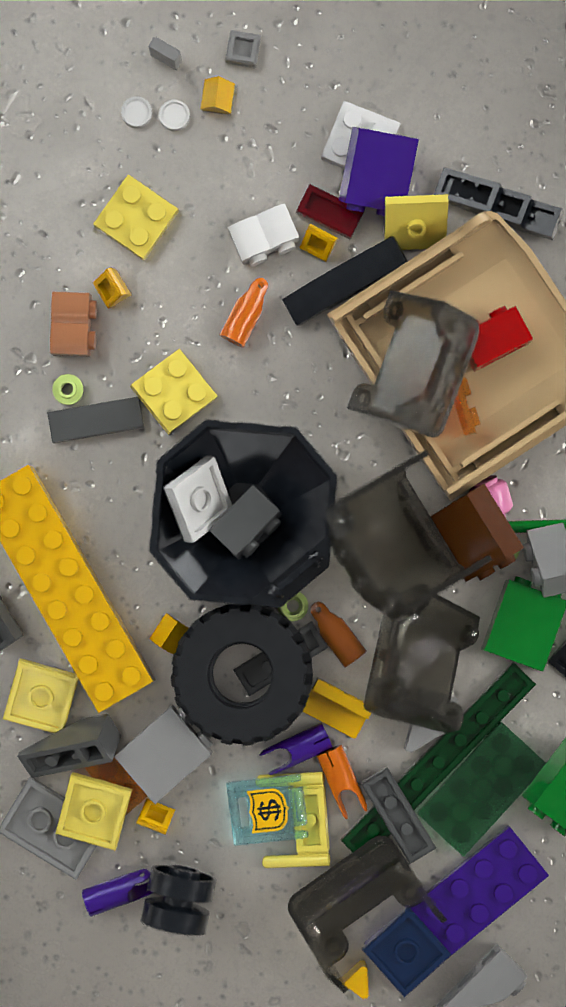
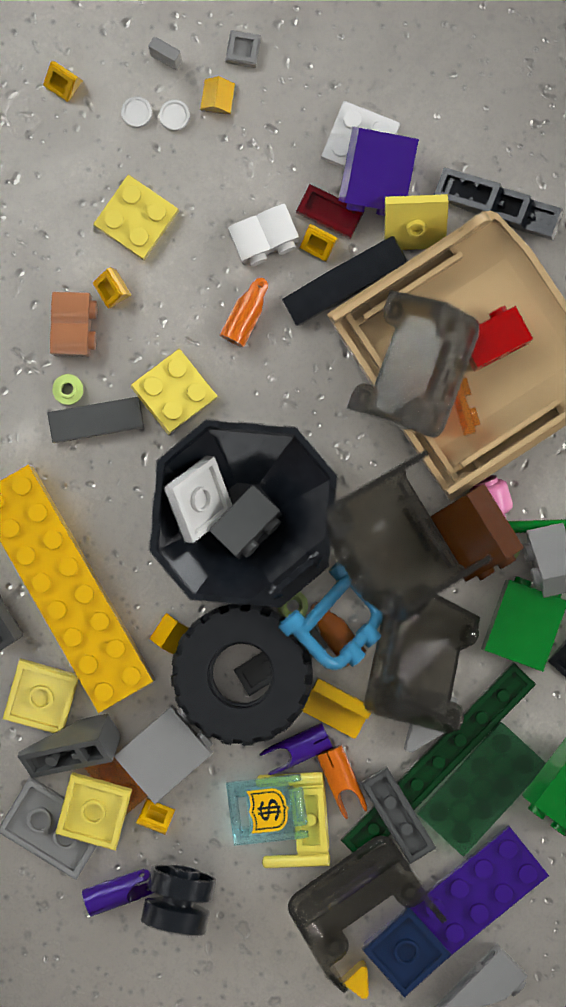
none -> yellow slope [43,61,83,102]
none -> dark azure bar [278,555,383,670]

